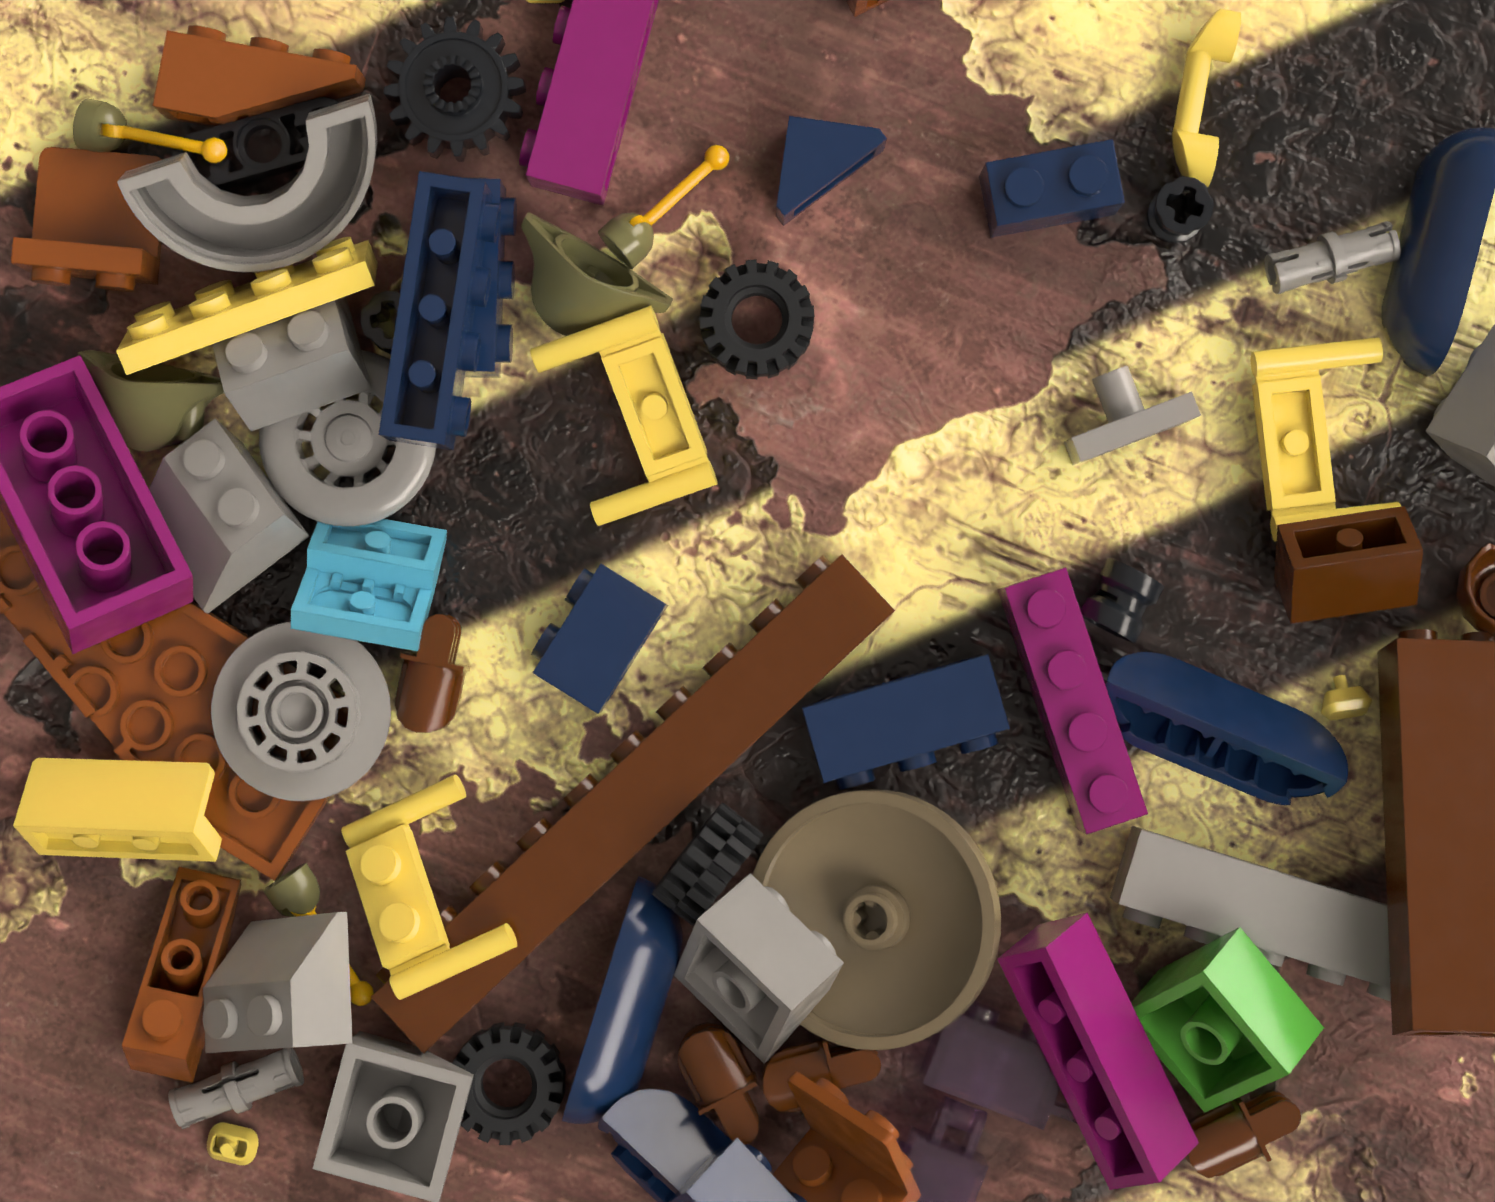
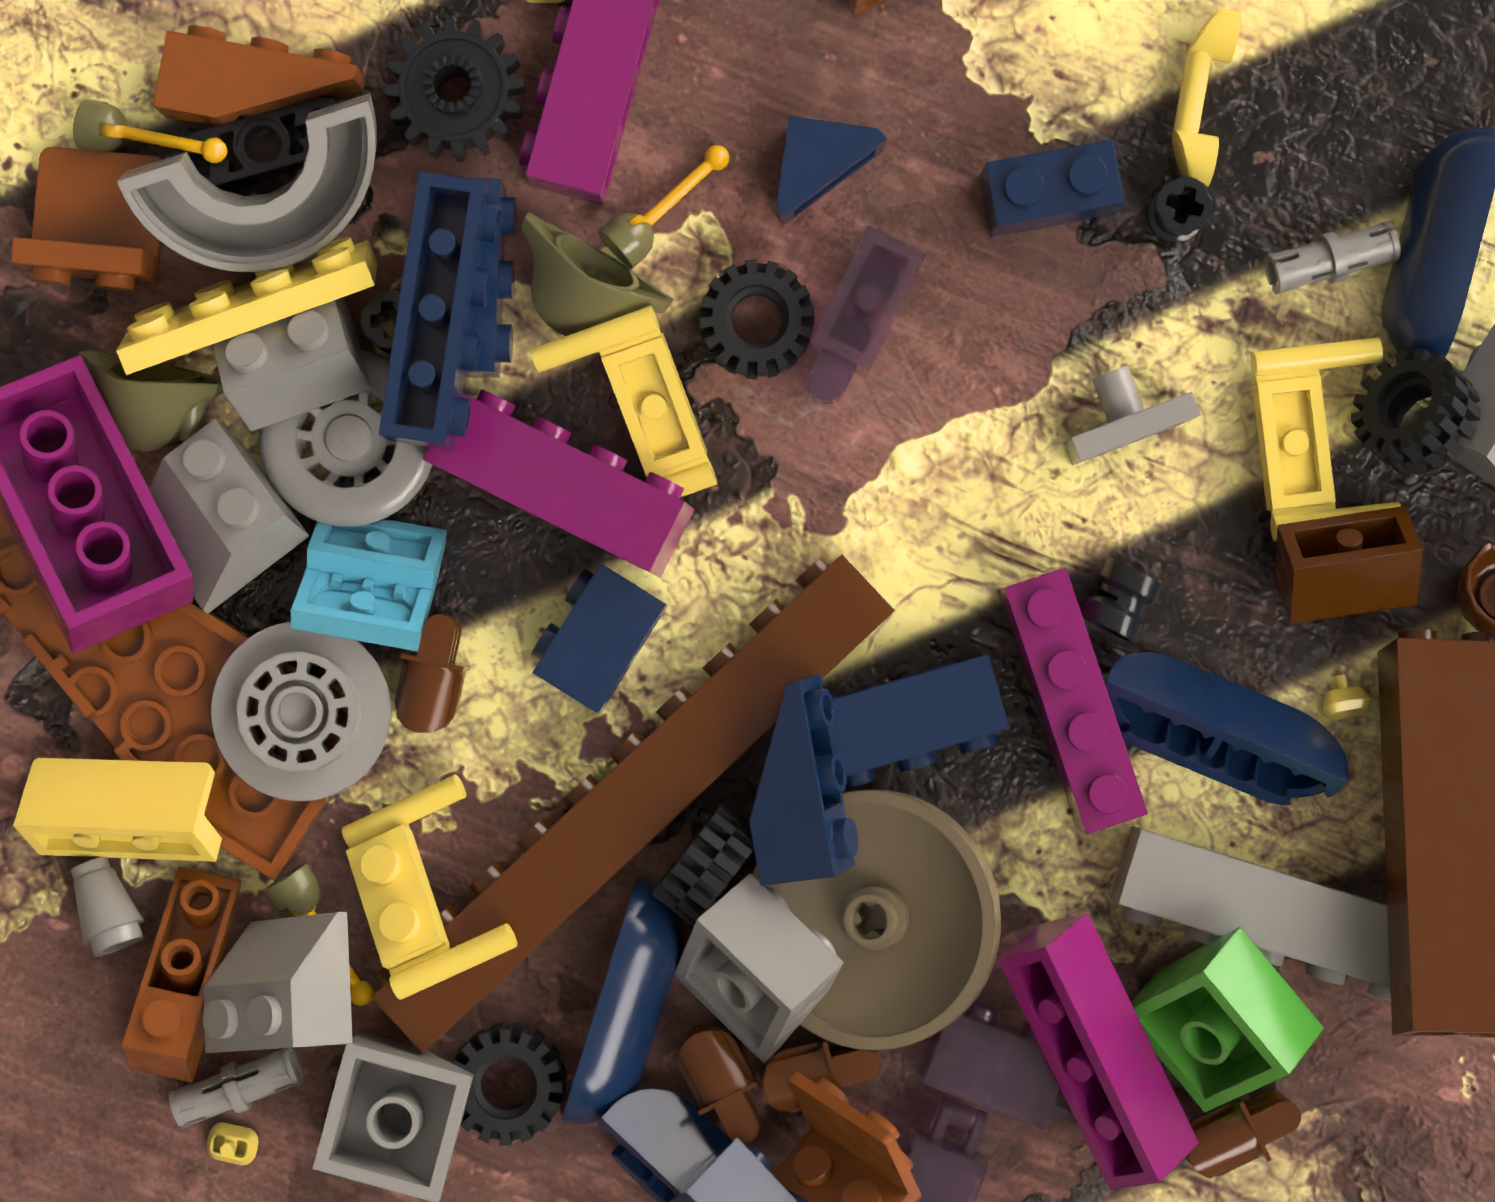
none -> light grey cone [71,857,144,957]
none -> magenta brick [423,389,695,578]
none -> dark blue slope [749,674,858,886]
none -> brick [808,225,926,405]
none -> black tyre [1351,349,1481,475]

